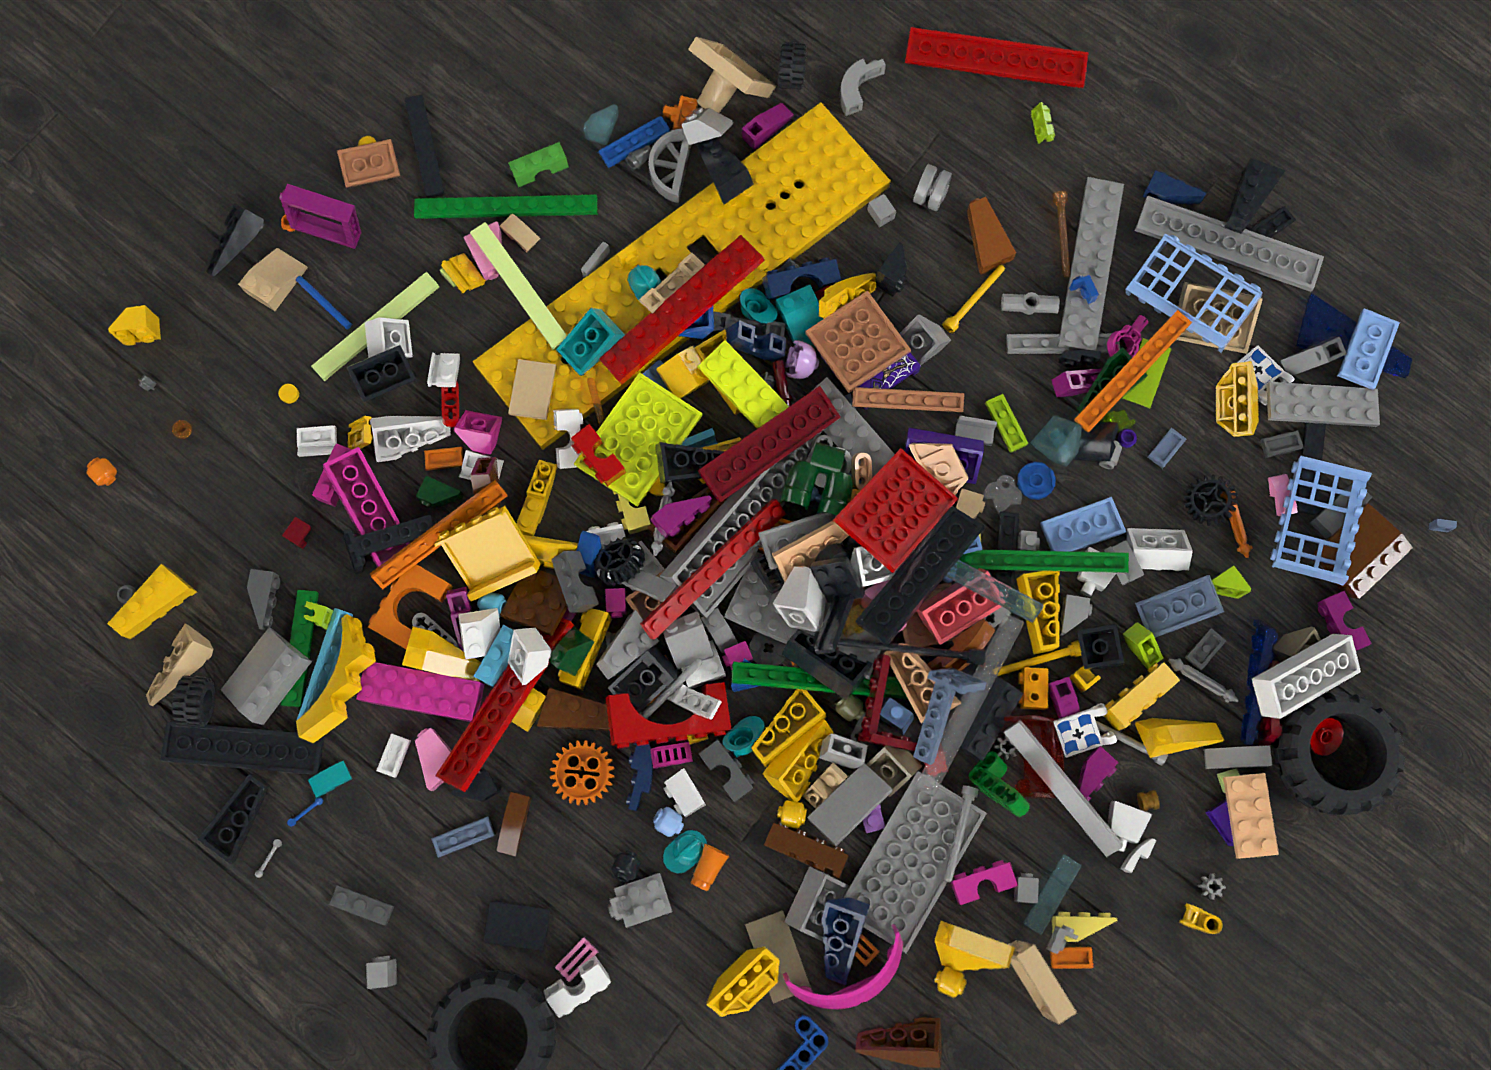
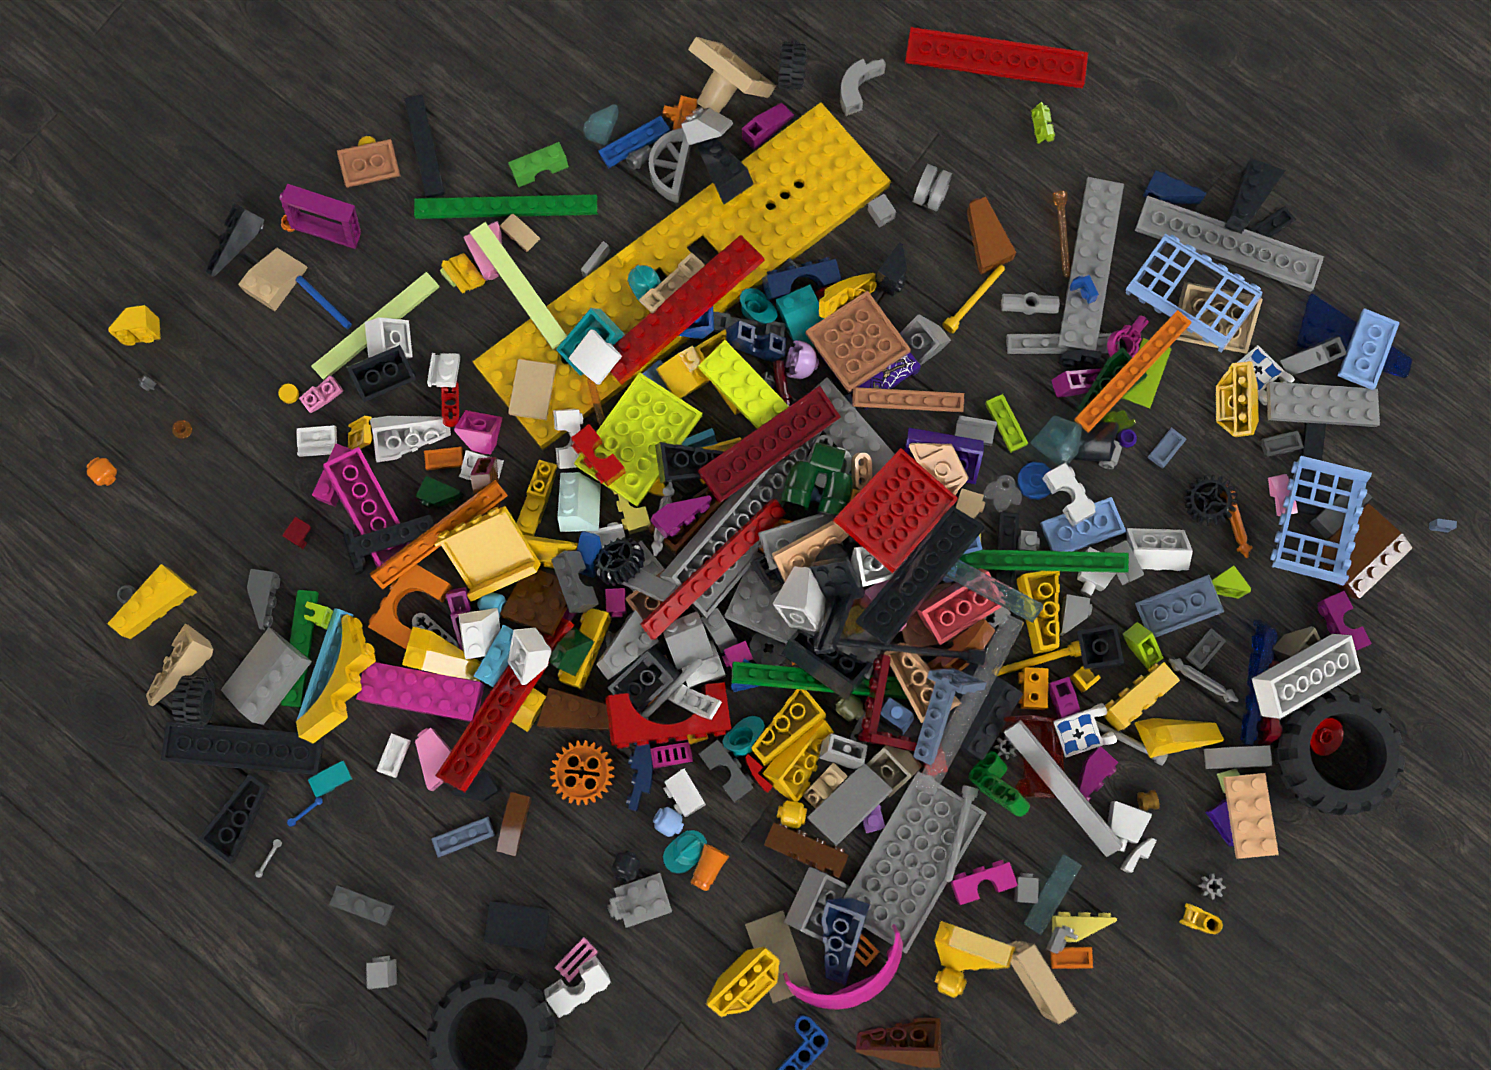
none -> bright pink slope [299,376,344,413]
none -> light aqua slope [558,472,601,532]
none -> white slope [568,330,622,385]
none -> red slope [745,754,773,794]
none -> white arch [1043,463,1096,527]

